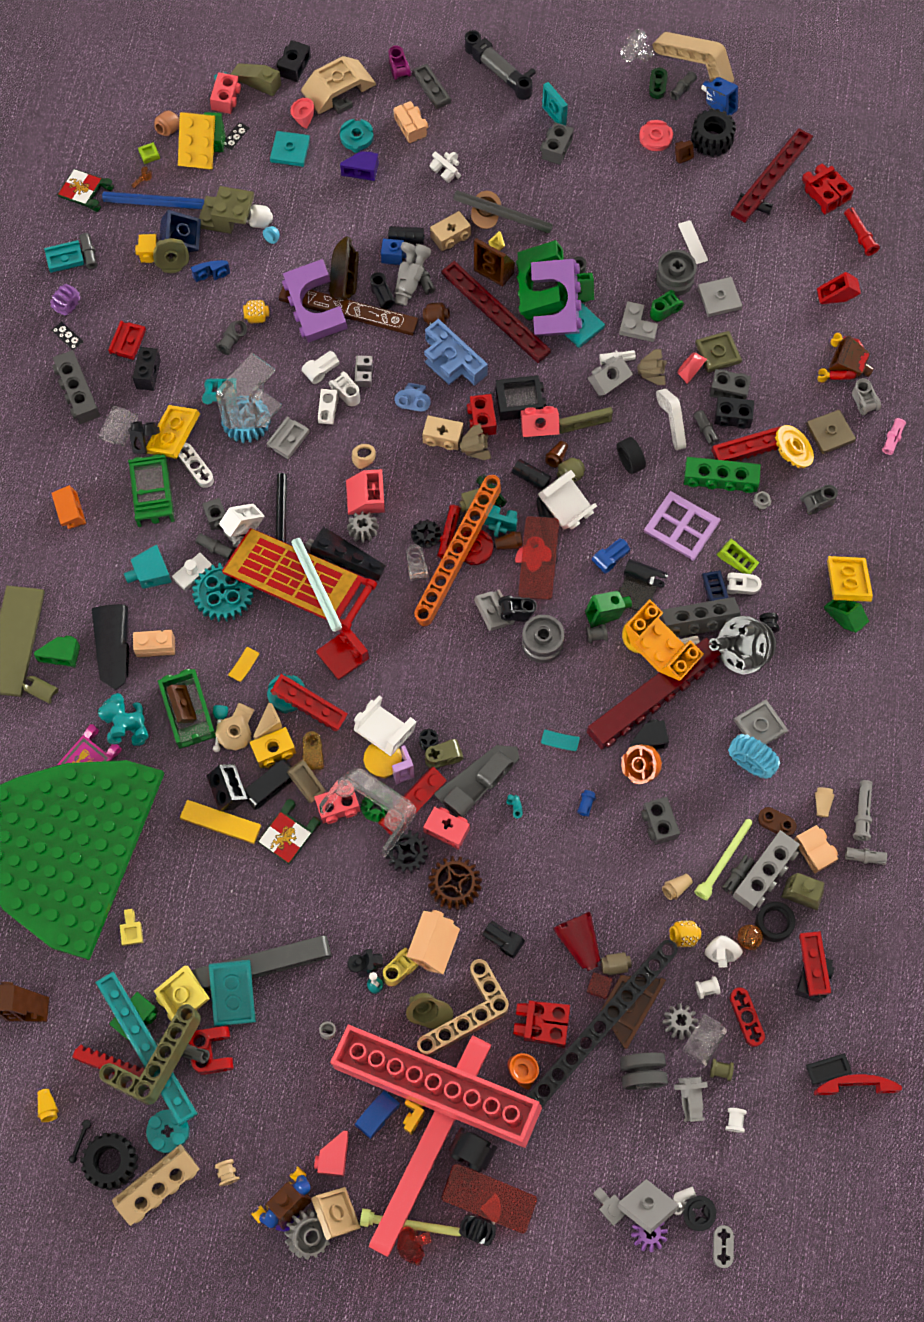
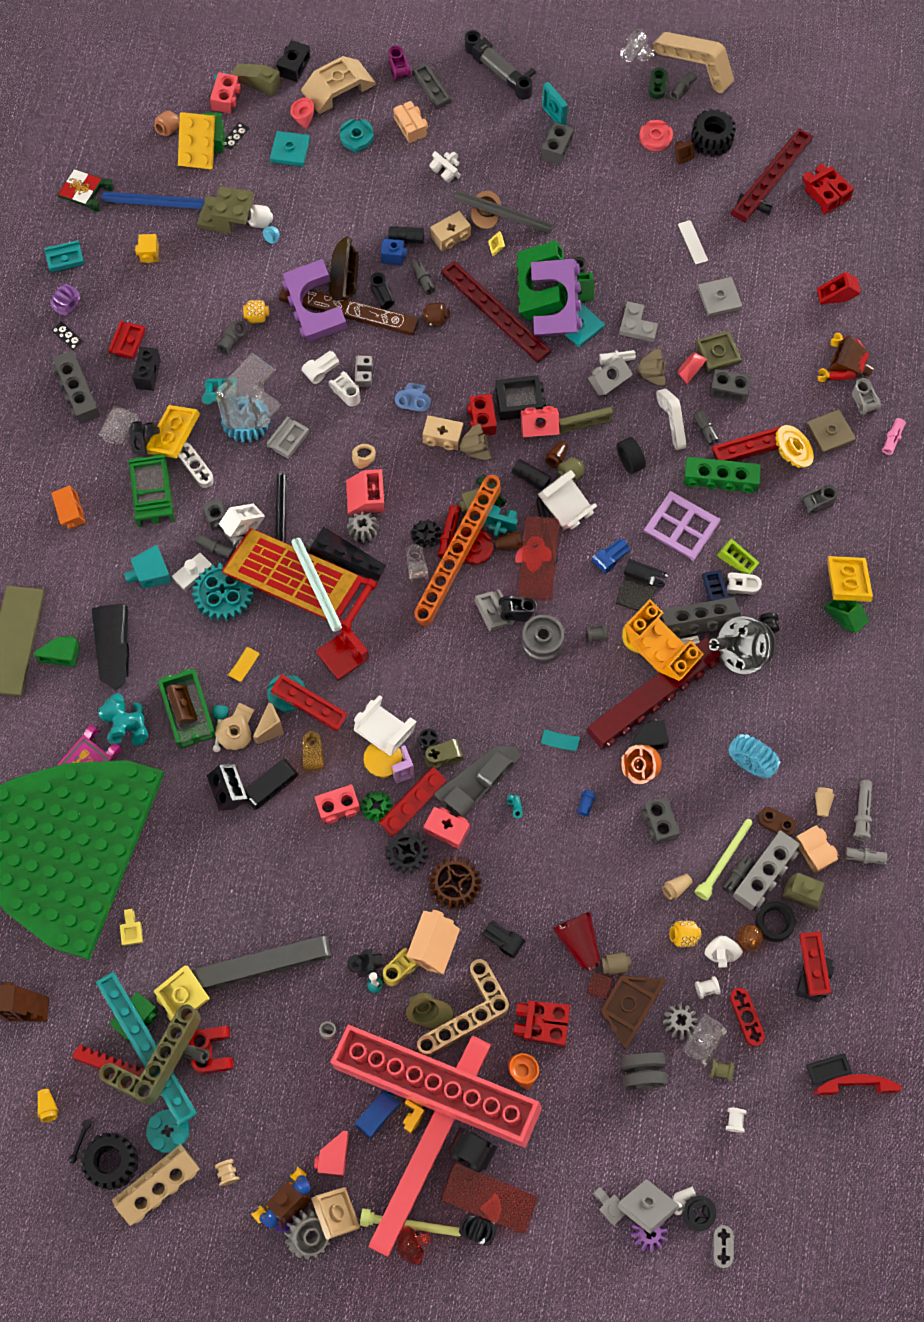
olive piece [23,676,58,704] -> none
dark grey pin [79,233,98,269] -> none
clear orange hand [131,166,152,188] -> none
light nougat brick [133,630,175,657] -> none
lime tile [138,142,160,164] -> none
olive plate [153,238,189,273] -> none
dark blue slope [159,210,201,255] -> none
yellow tile [180,800,261,844] -> none
blue slope [191,260,230,282] -> none
teal tile [209,960,256,1027] -> none
yellow brick [250,727,296,768] -> none
flag [258,799,321,865] -> none
dark tan tile [287,760,326,803] -> none
white leg [318,389,339,425] -> none
clear windscreen [319,768,416,858] -> none
dark grey tile [332,97,353,114] -> none
dark purple slope [340,151,379,181] -> none
light grey piece [394,242,431,306] -> none
medium blue piece [424,319,488,386] -> none
reddish brown slope [474,238,515,287] -> none
black beam [526,940,678,1107] -> none
green torso [584,591,632,628] -> none
green piece [650,290,684,322] -> none
dark grey wheel [656,249,697,296] -> none
light grey piece [674,1077,708,1122] -> none
blue torso [701,77,738,115] -> none
black brick [714,396,754,429] -> none
light grey plate [733,699,788,745] -> none
light grey plate [753,491,771,509] -> none
red pin [844,207,880,256] -> none

